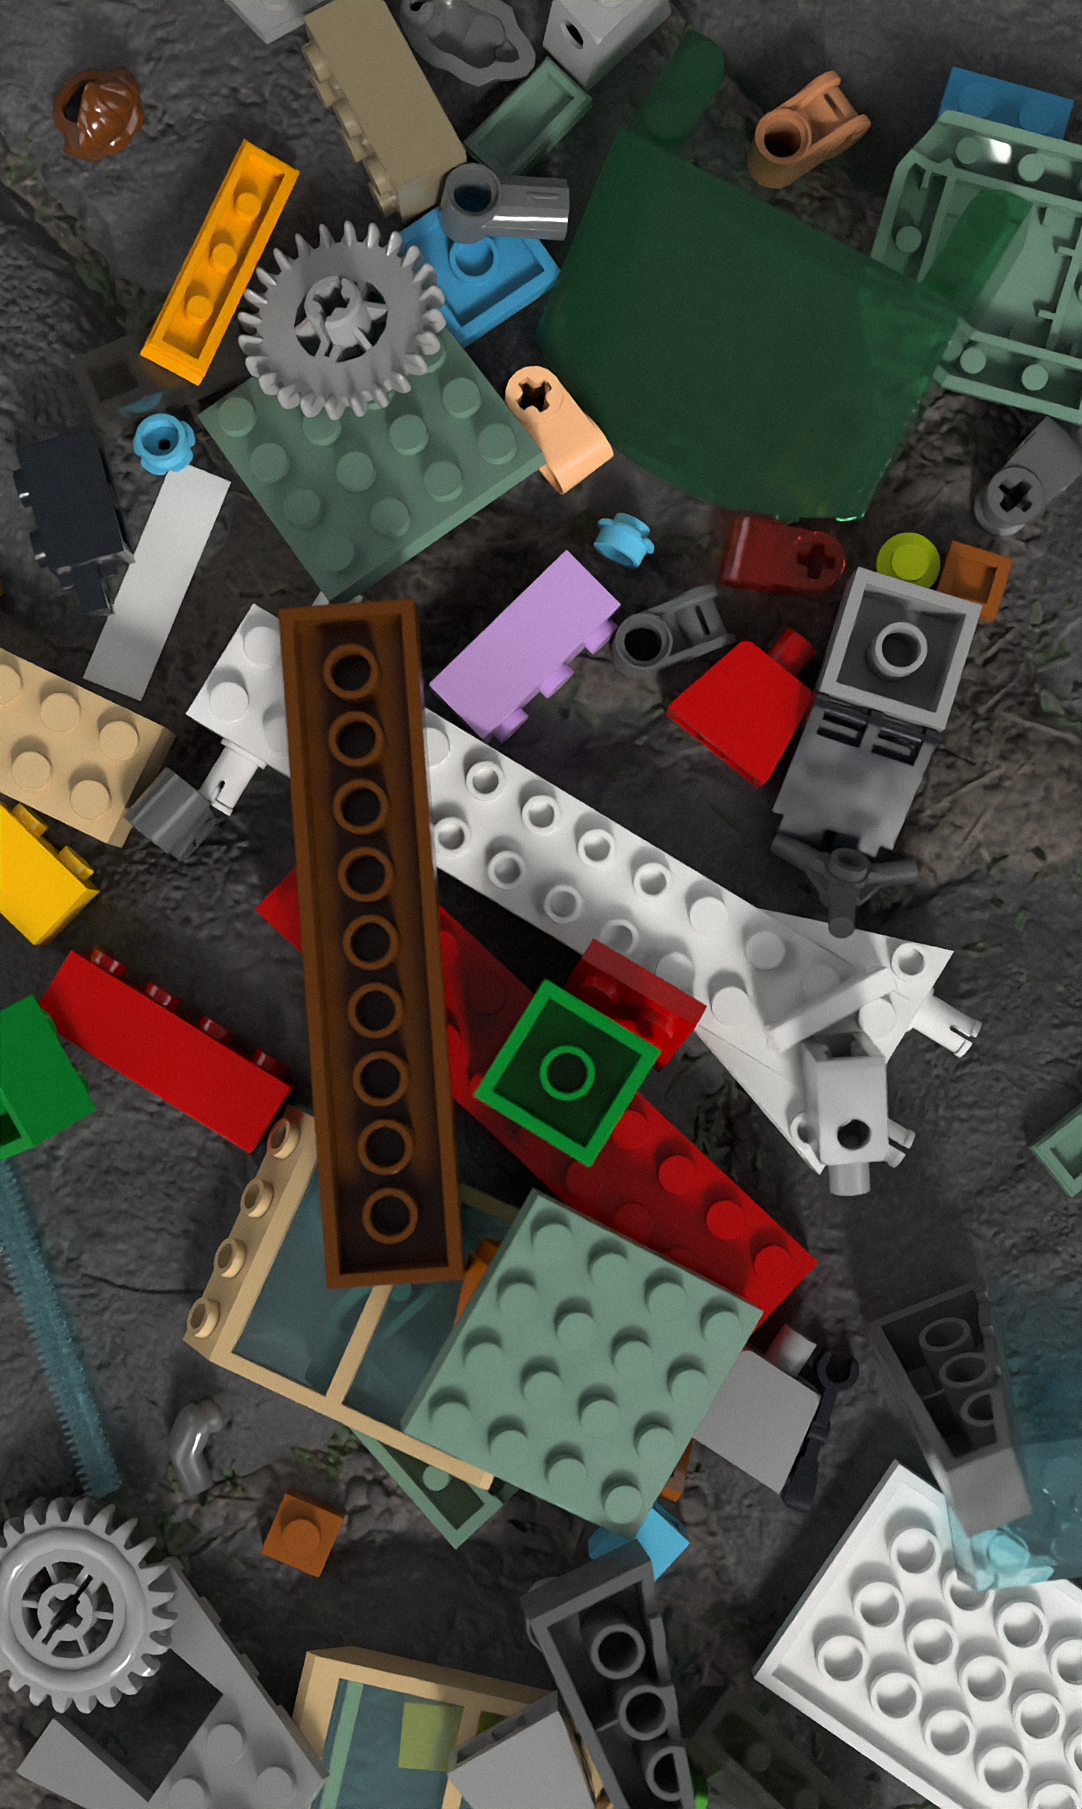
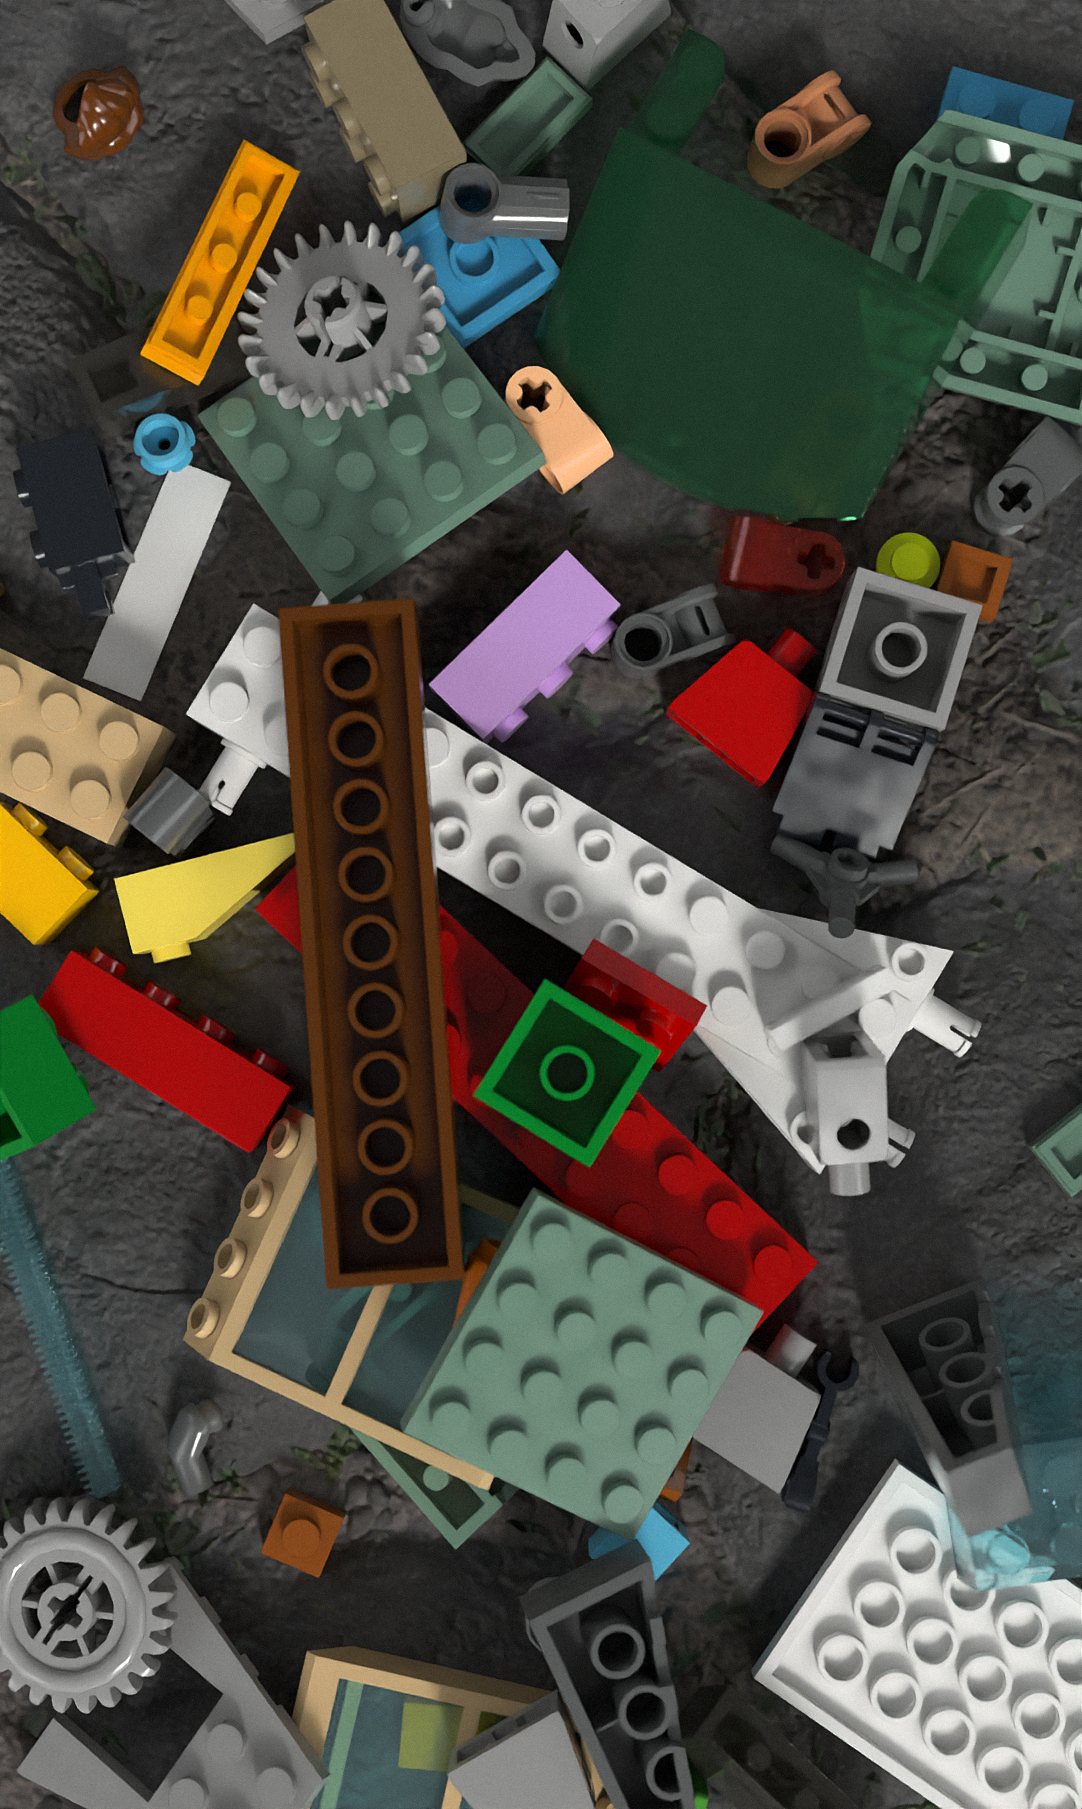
medium azure plate [594,513,654,569] -> none
none -> light yellow slope [114,833,296,963]

